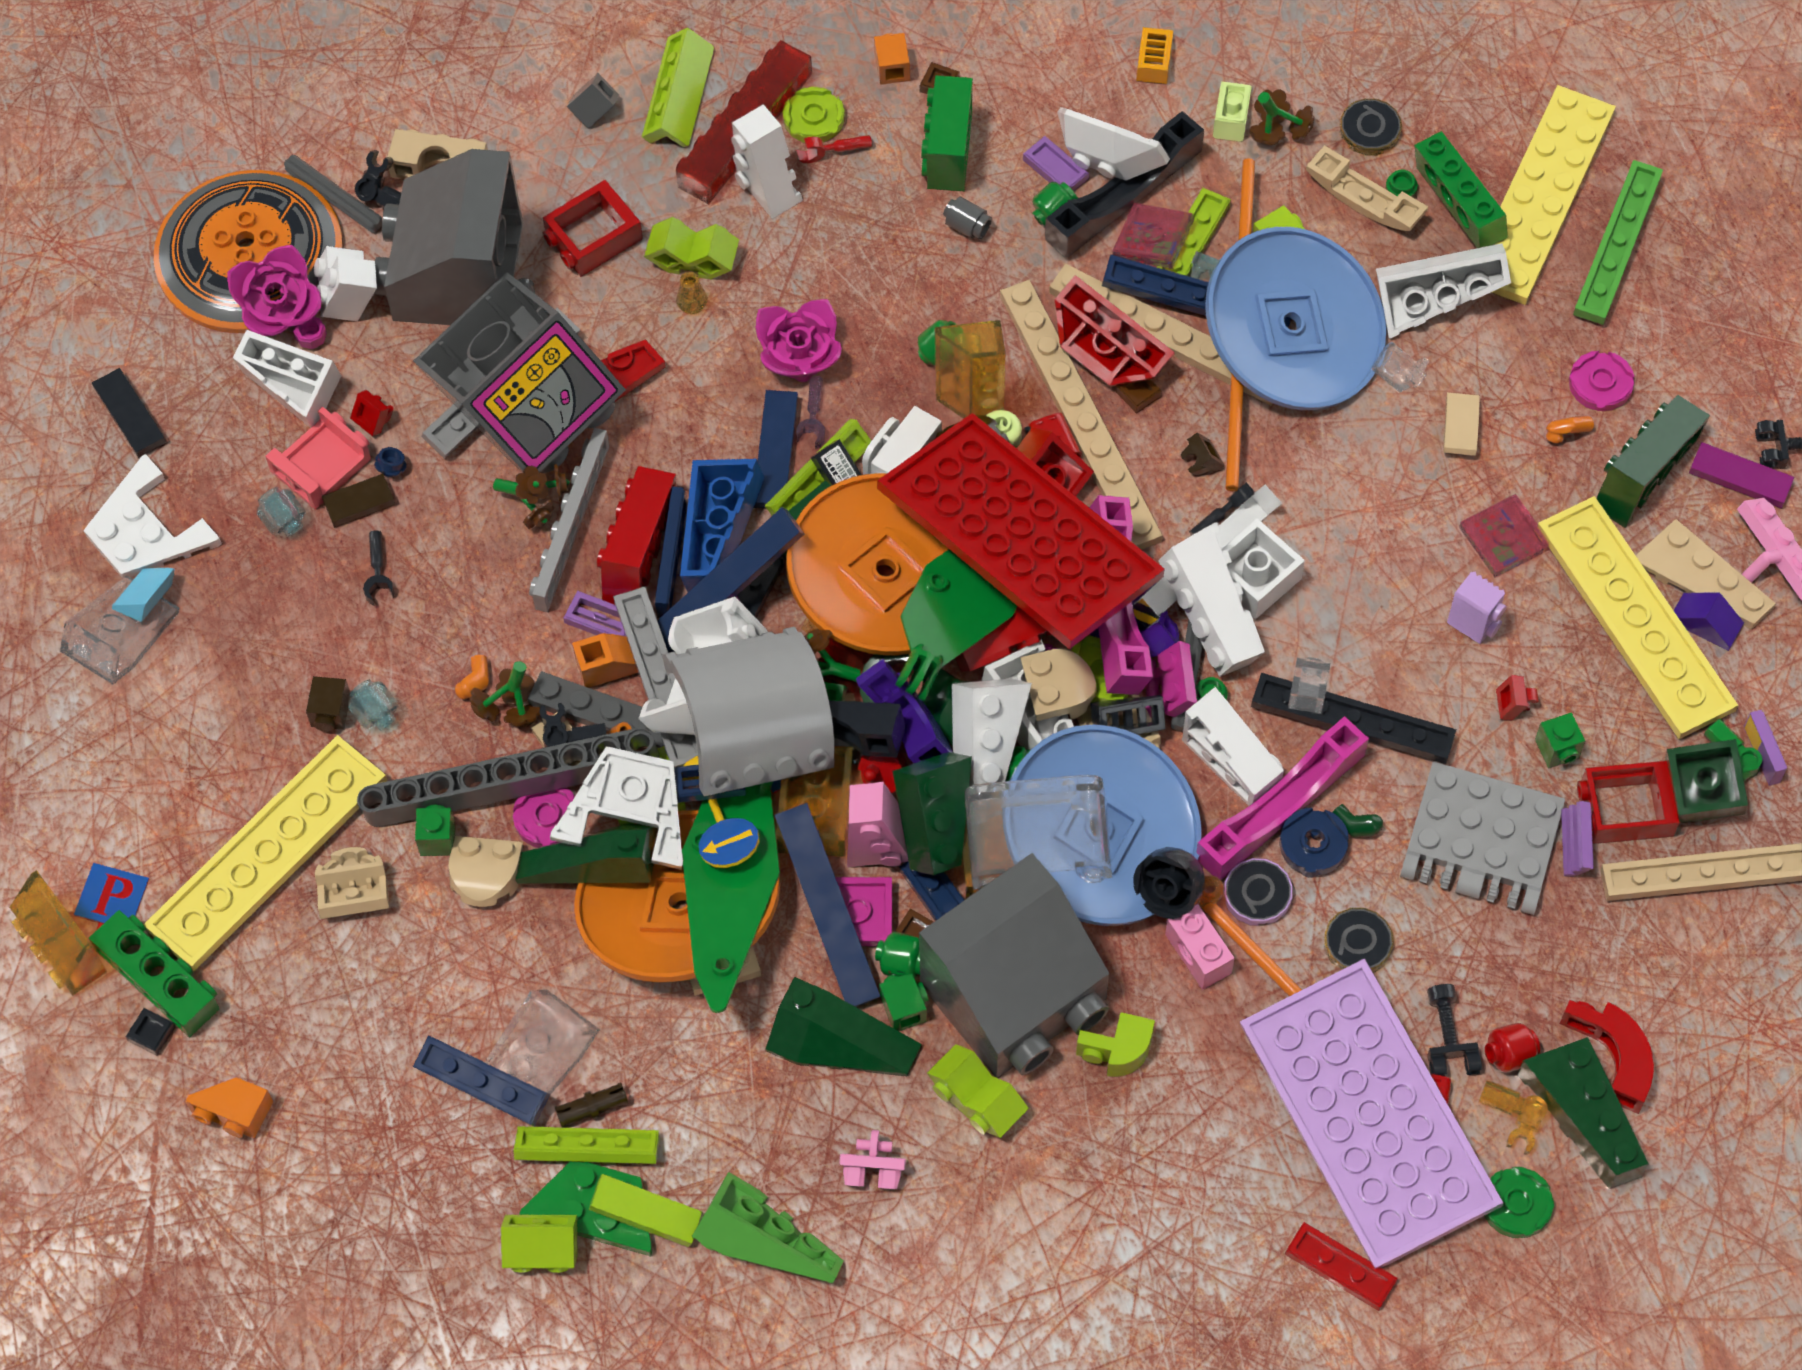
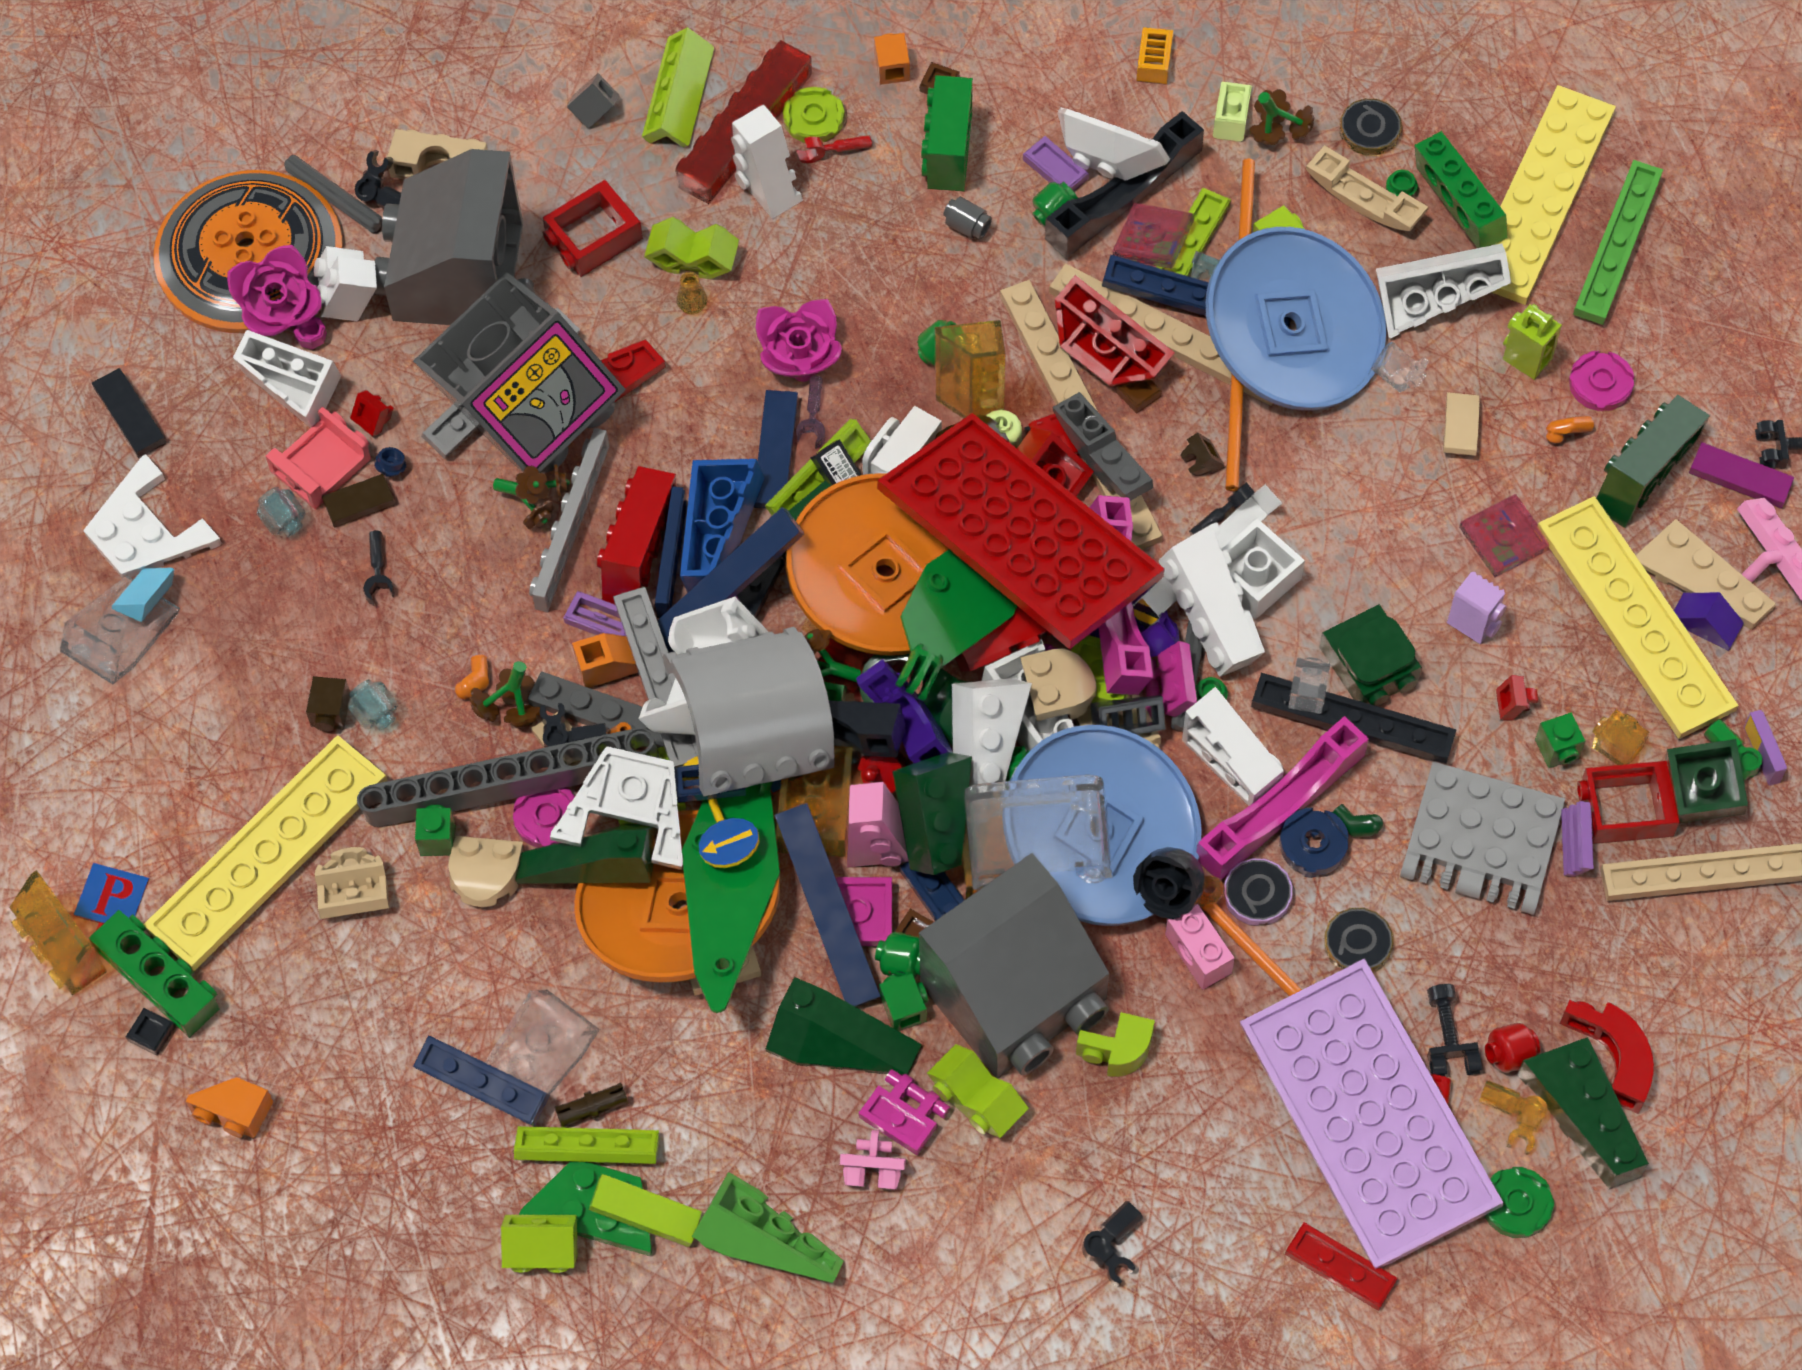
none -> dark pink plate [858,1069,951,1155]
none -> dark grey slope [1053,392,1154,501]
none -> black bar [1082,1201,1143,1287]
none -> dark green brick [1319,604,1422,706]
none -> lime brick [1503,304,1562,380]
none -> clear yellow brick [1592,709,1650,765]

